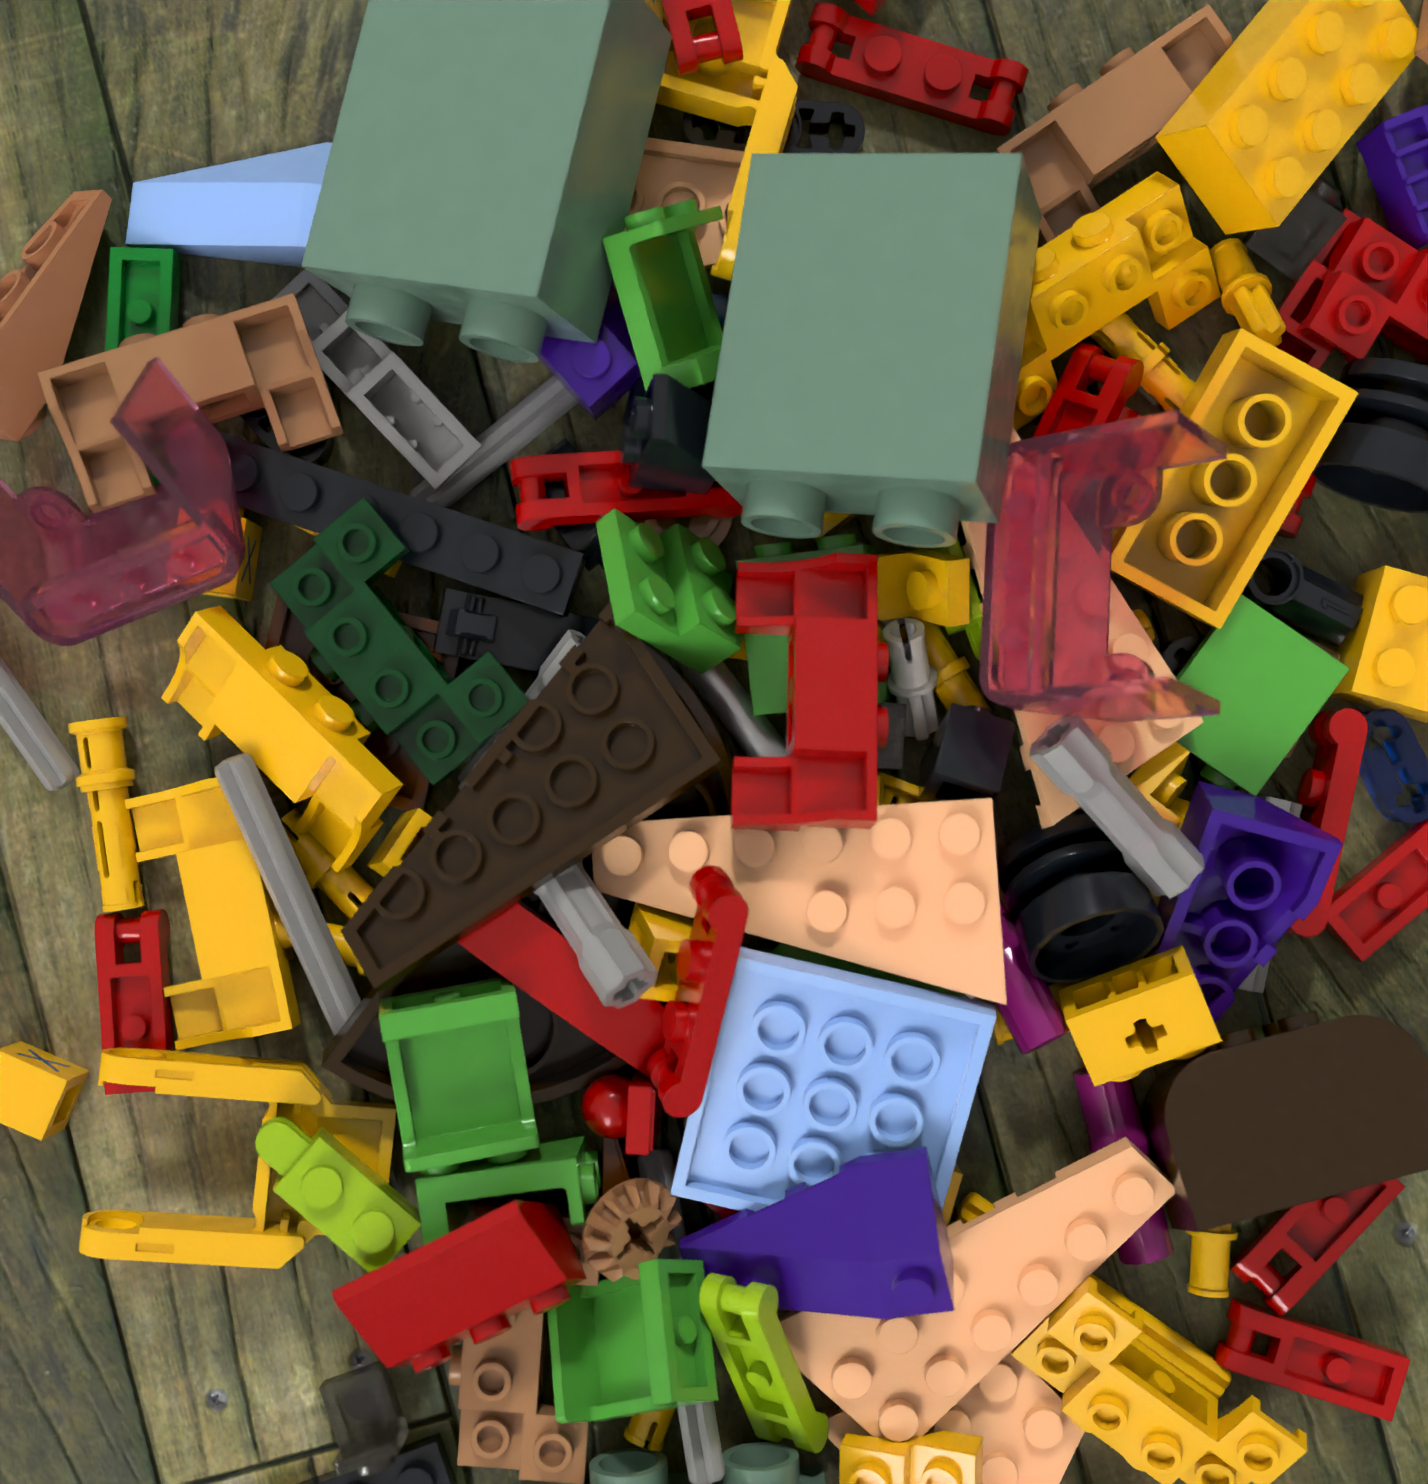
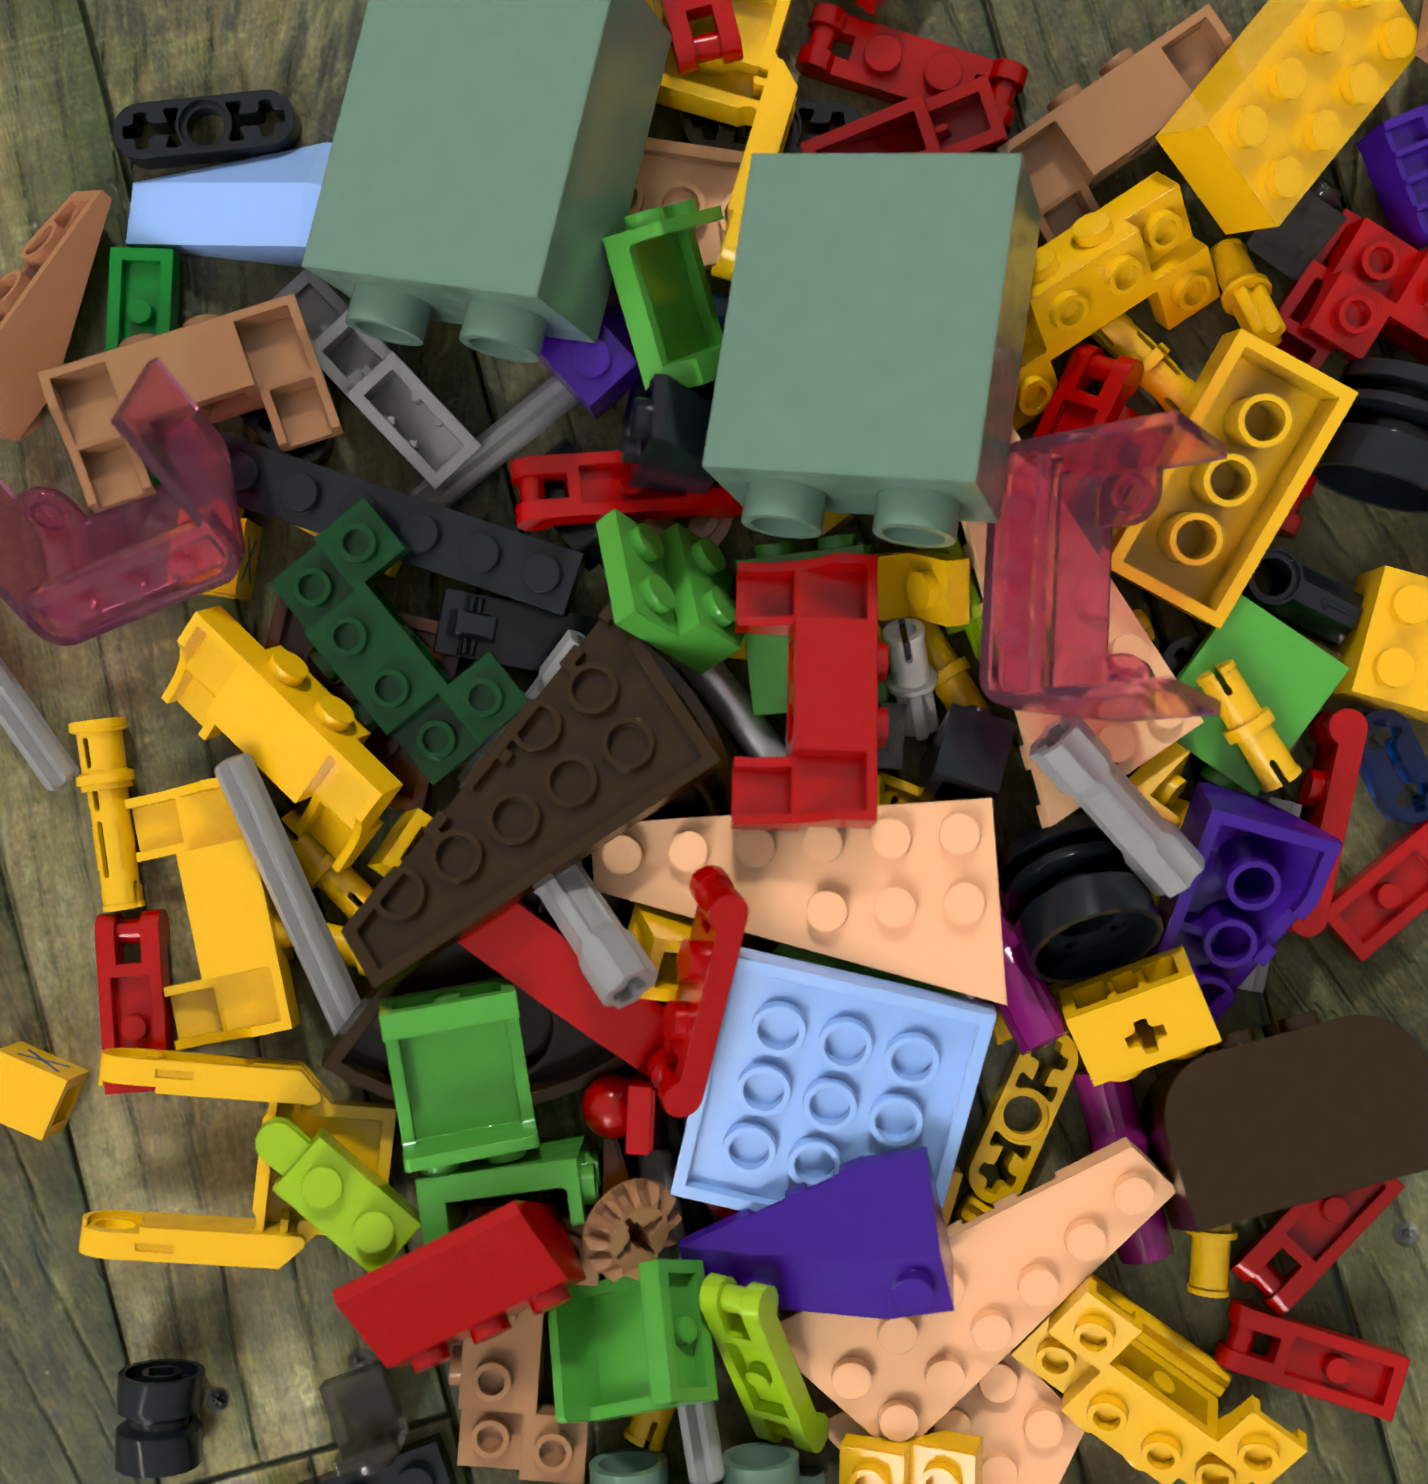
none -> black beam [113,90,302,170]
none -> black wheel [114,1358,205,1479]
none -> red slope [799,74,1009,153]
none -> yellow beam [964,1034,1079,1204]
none -> yellow pin [1195,658,1302,793]

